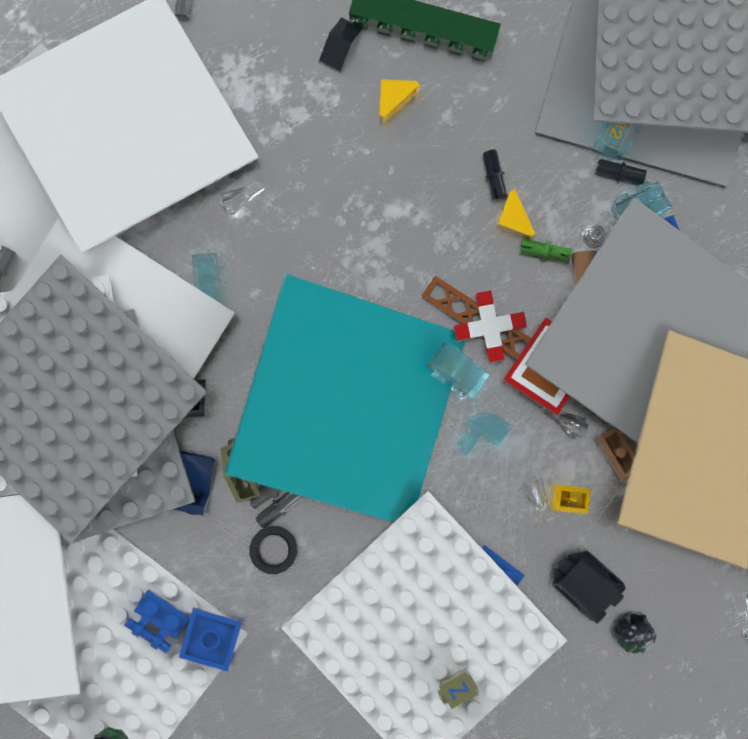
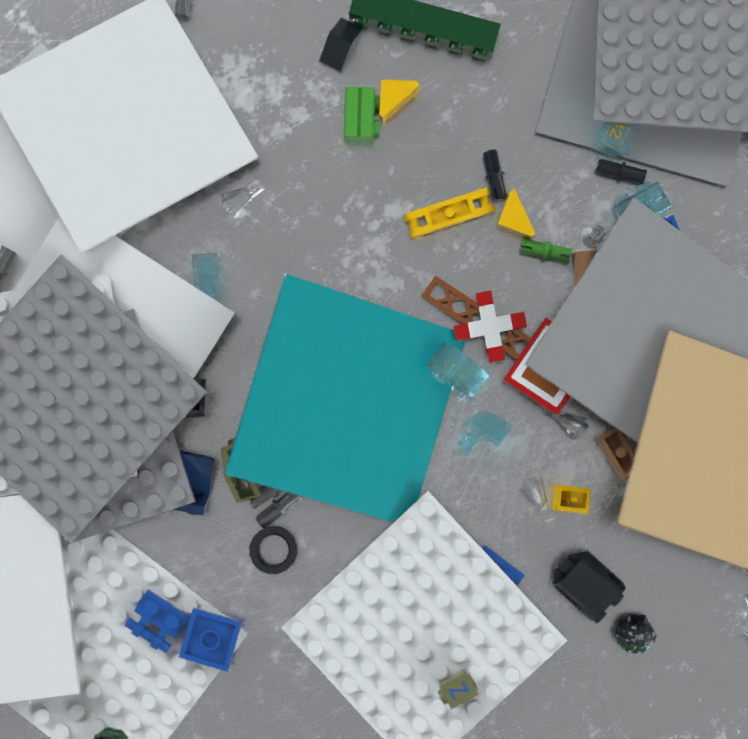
none -> bright green brick [343,87,380,142]
none -> yellow plate [403,188,496,239]

